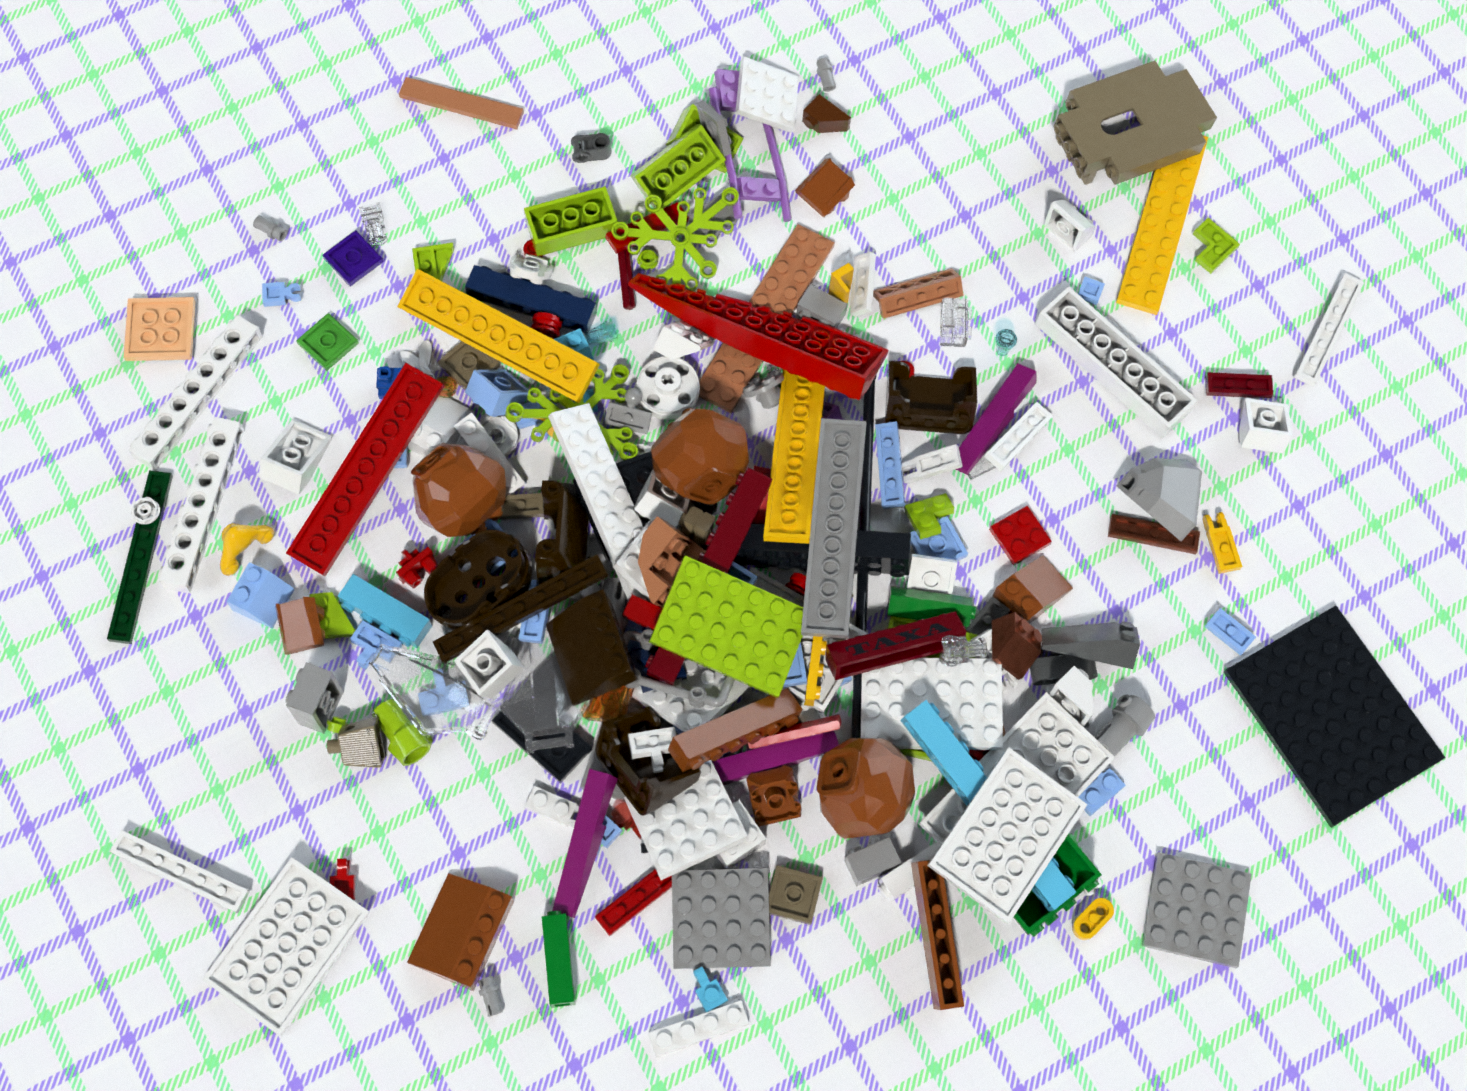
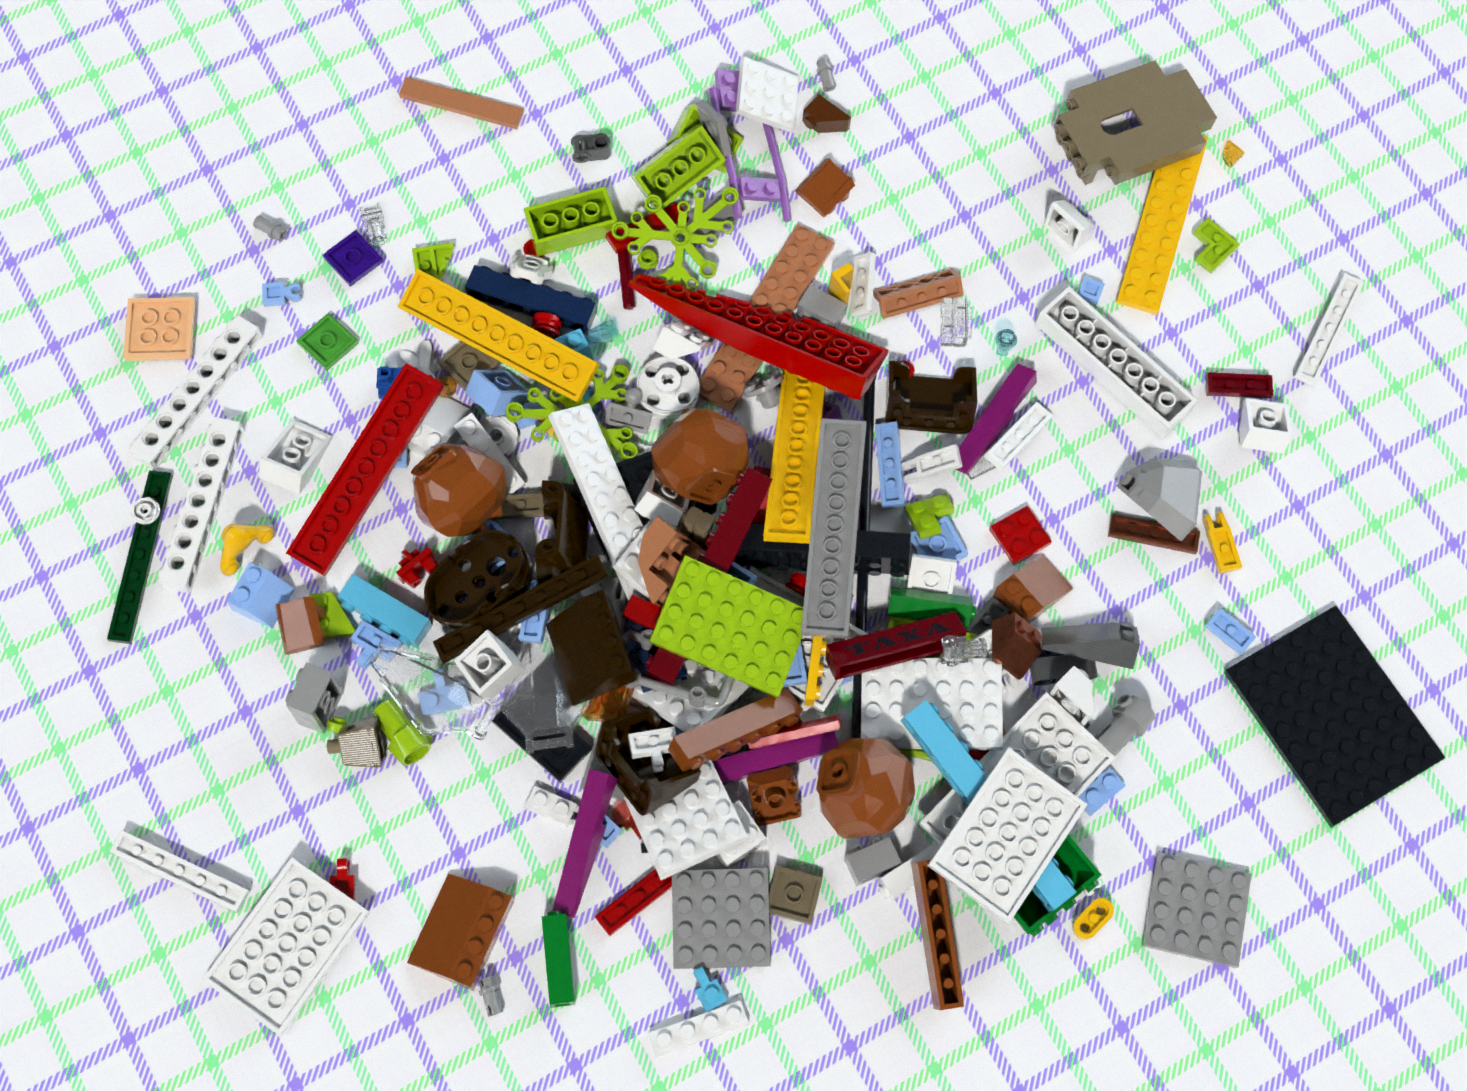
none -> clear yellow tile [1223,140,1245,168]

